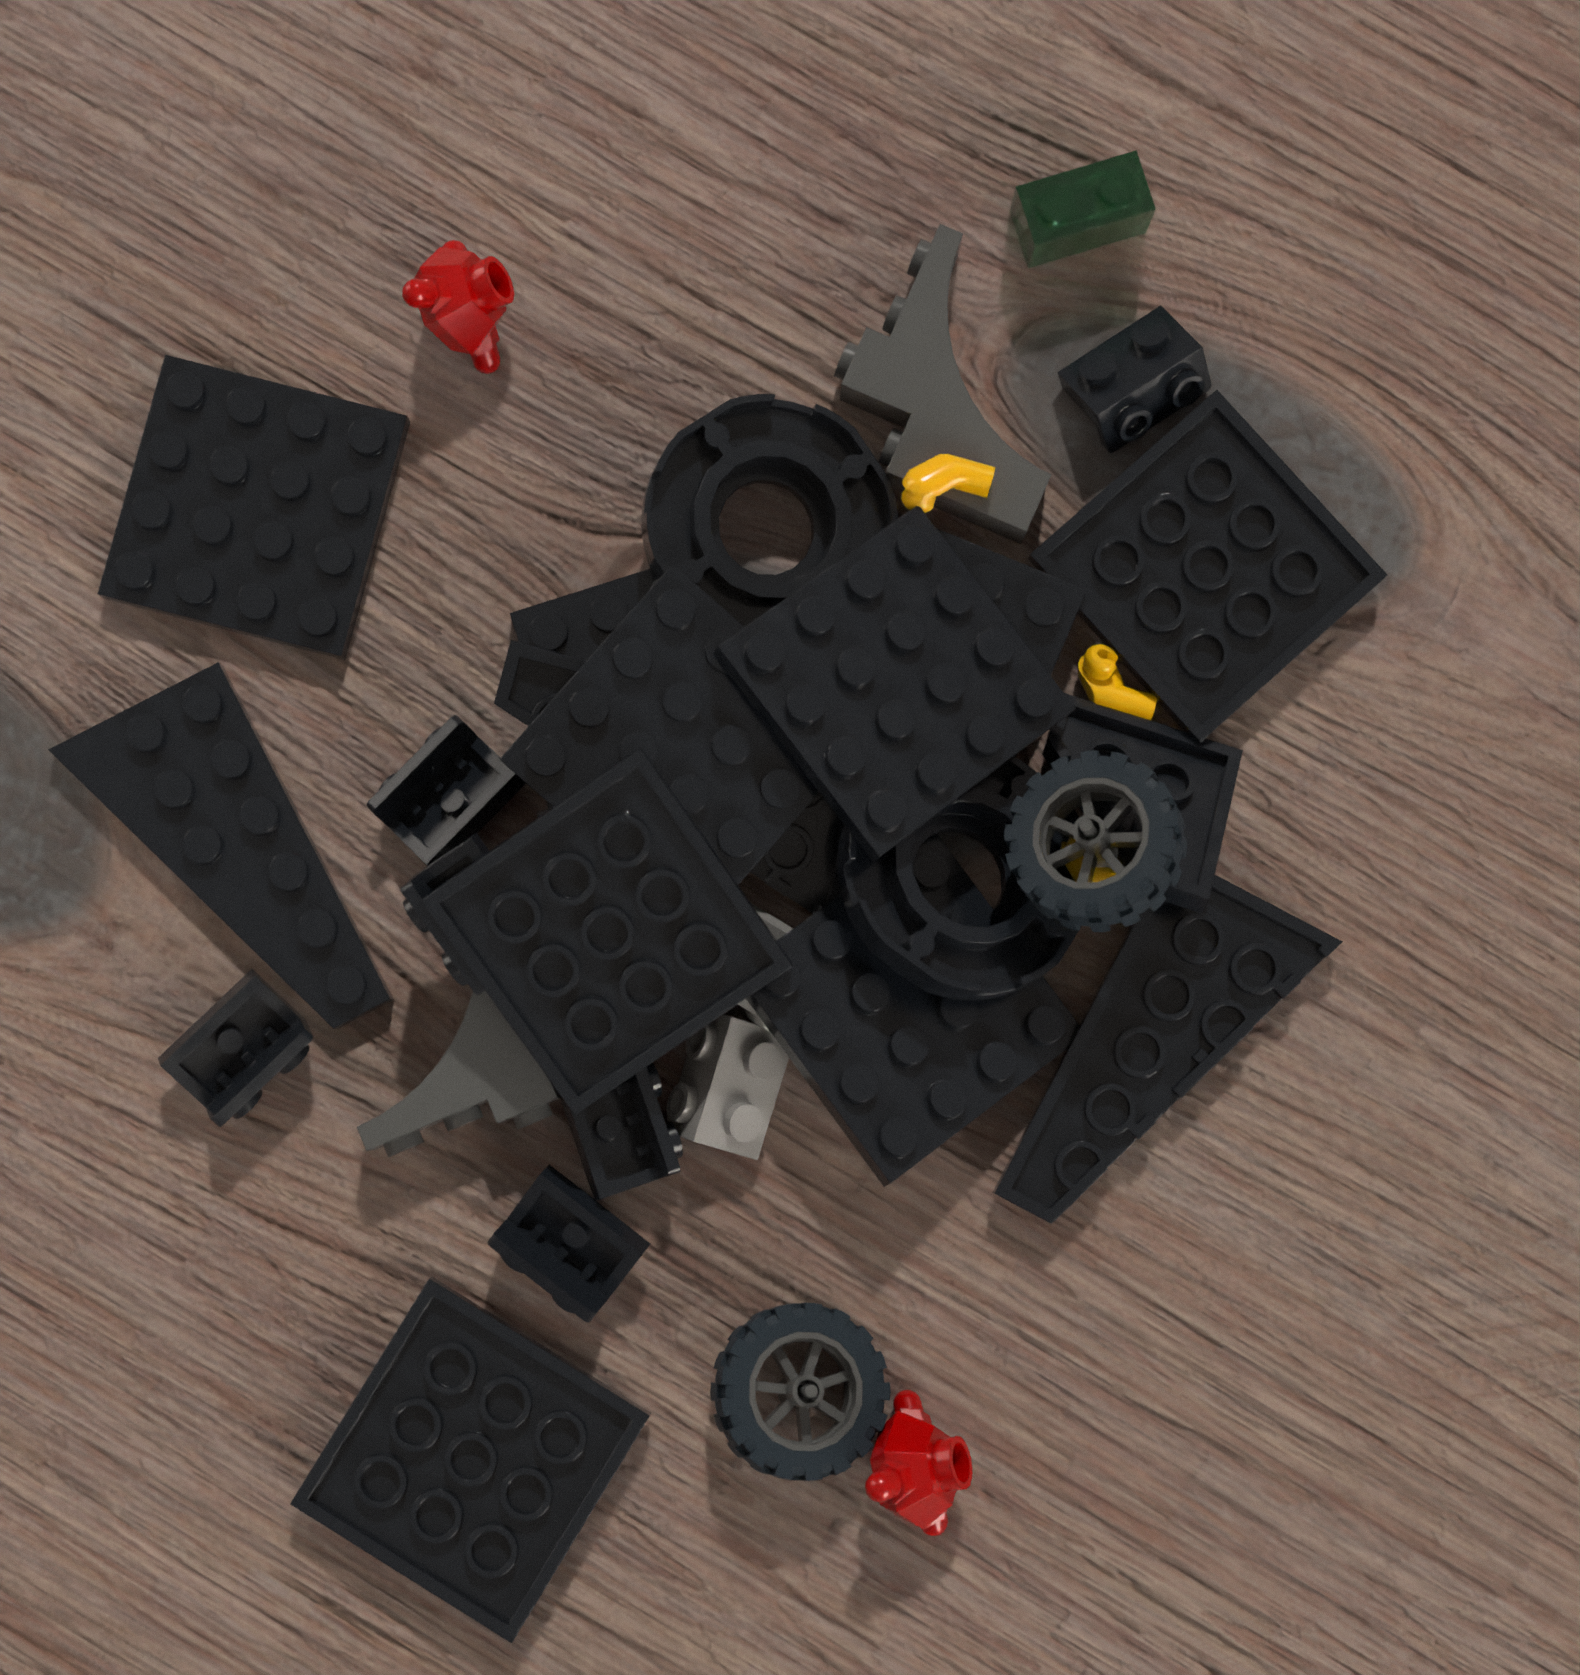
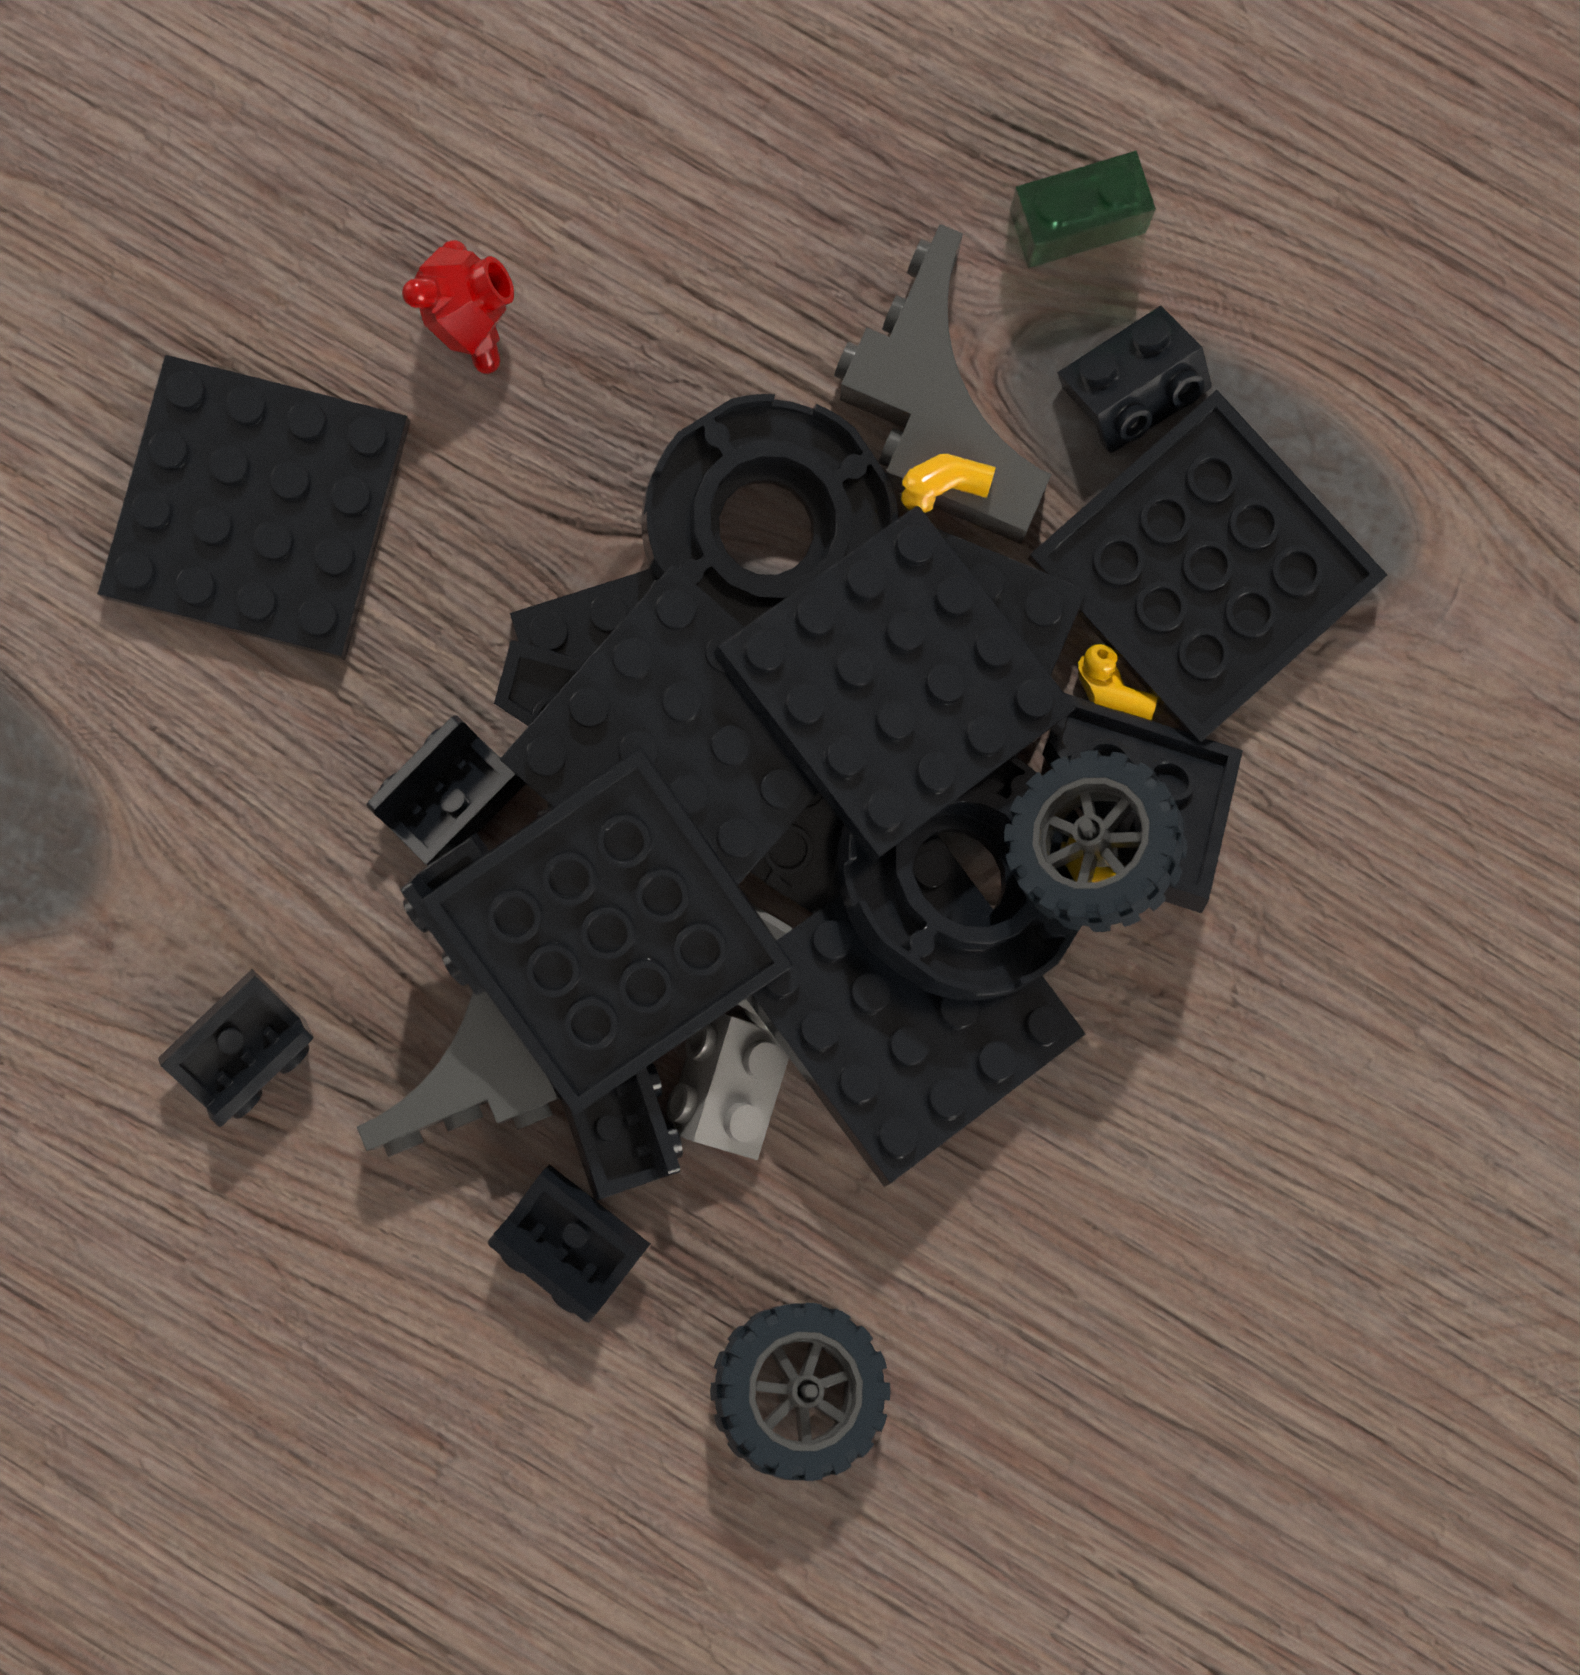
black wing [48,662,394,1029] -> none
black plate [290,1277,651,1643] -> none
red rock [865,1390,973,1536] -> none
black wing [992,875,1343,1224] -> none

